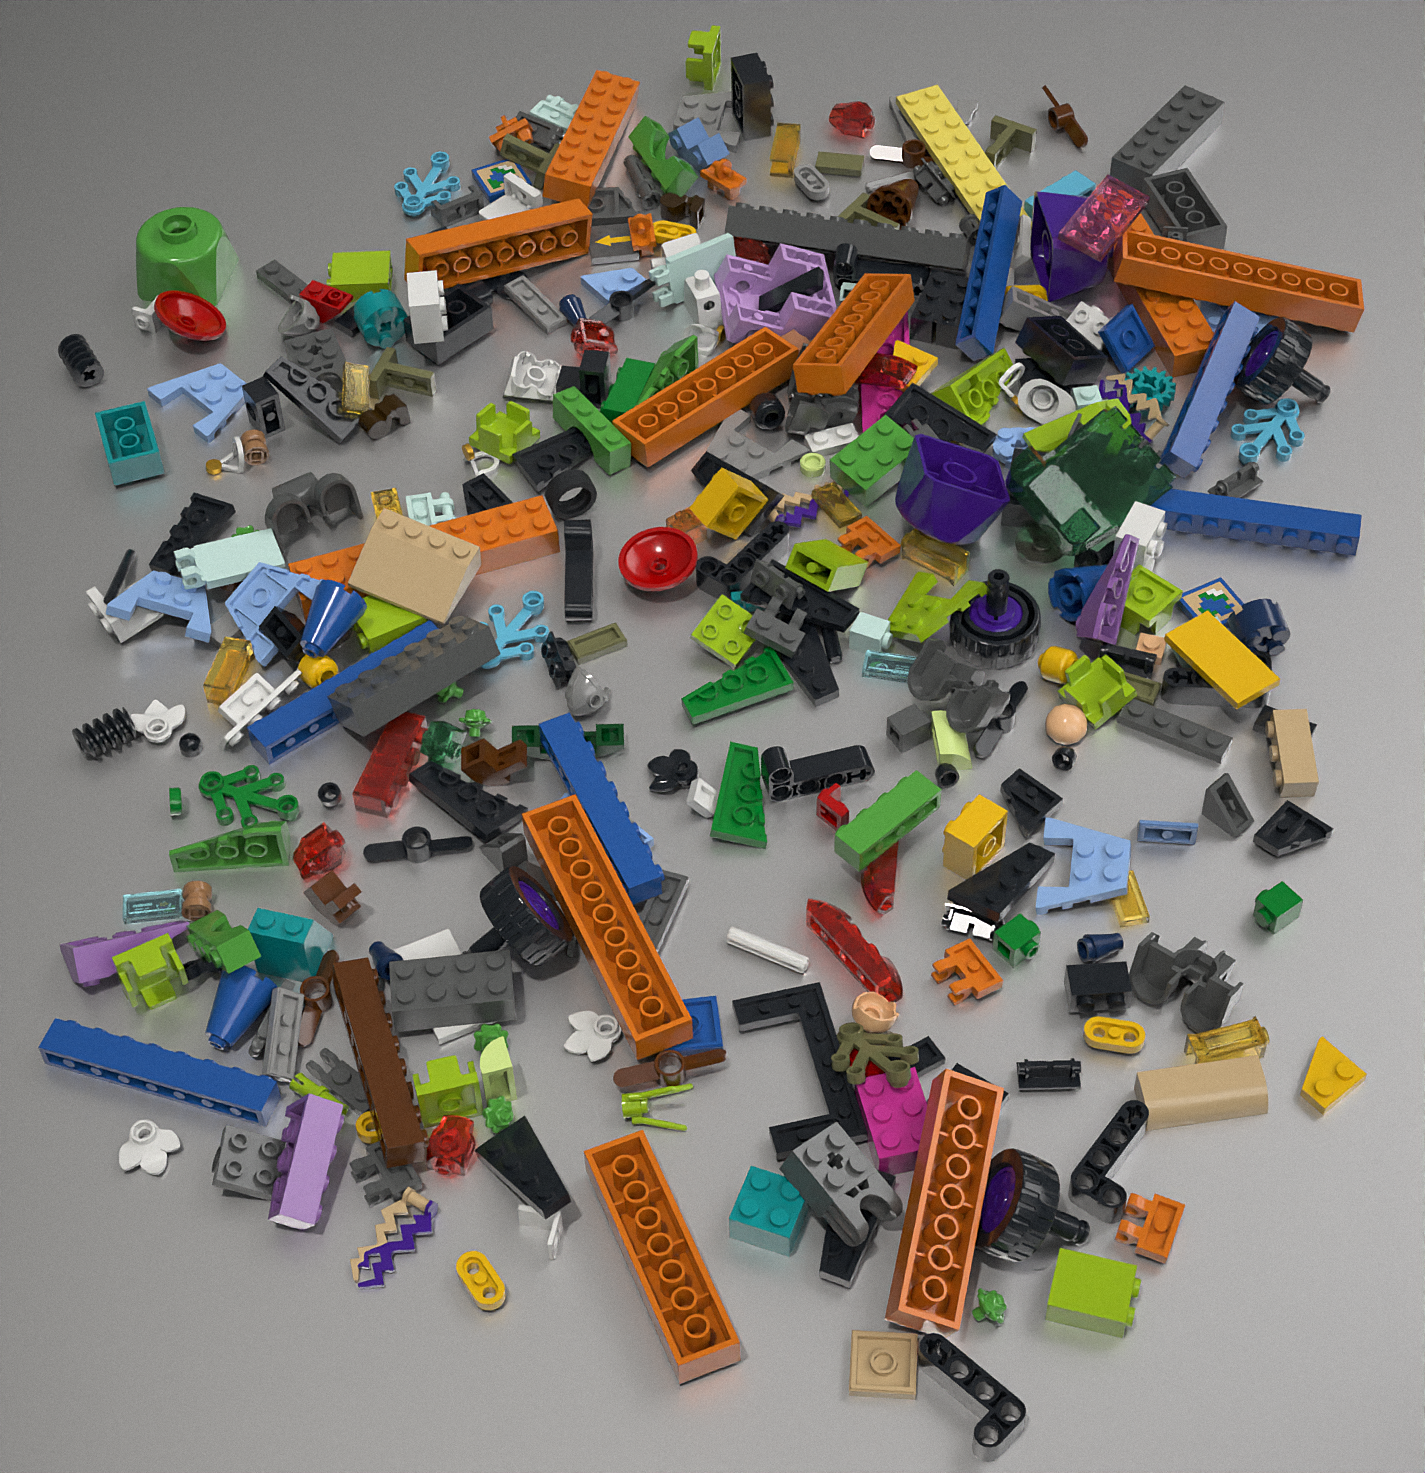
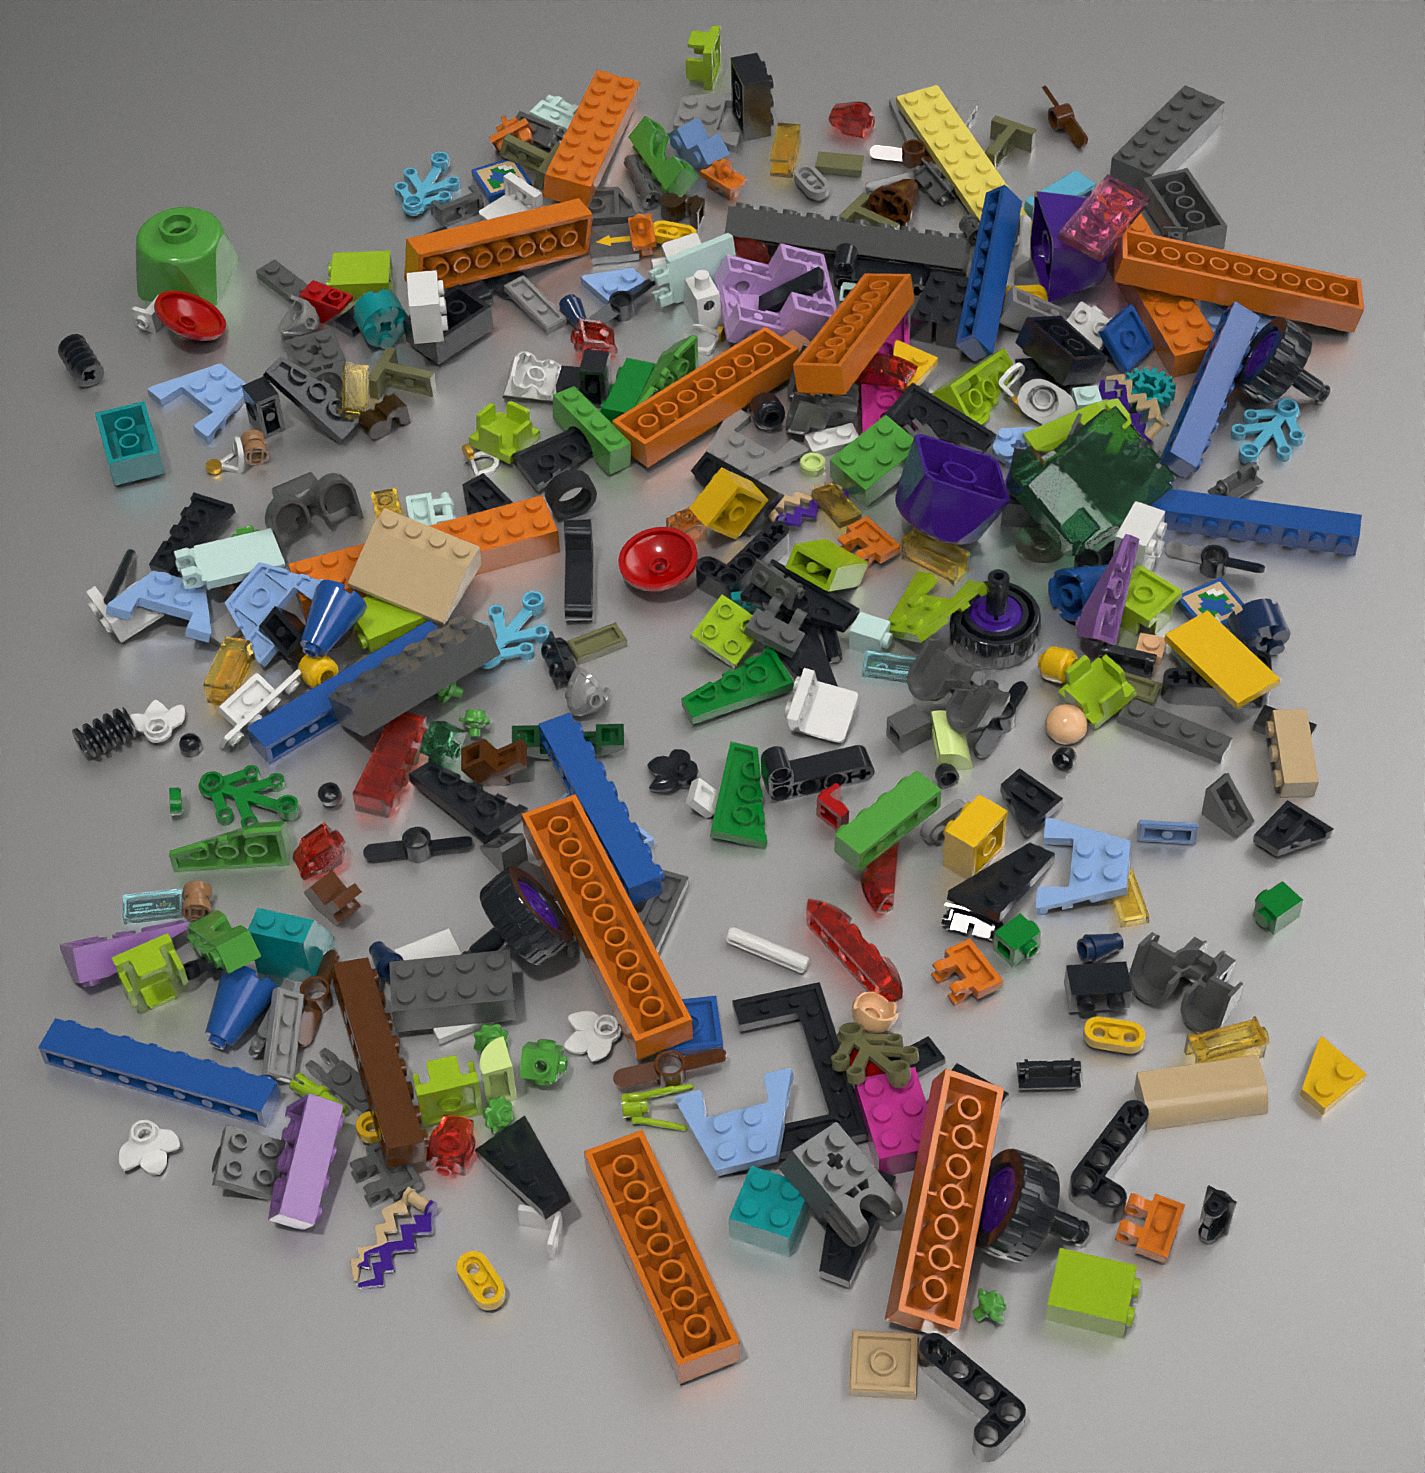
none -> bright green brick [519,1039,568,1085]
none -> light blue wing [674,1068,794,1176]
none -> white bracket [784,668,858,743]
none -> light grey plate [920,799,966,844]
none -> black piece [1164,542,1265,579]
none -> black hinge [1198,1185,1237,1243]

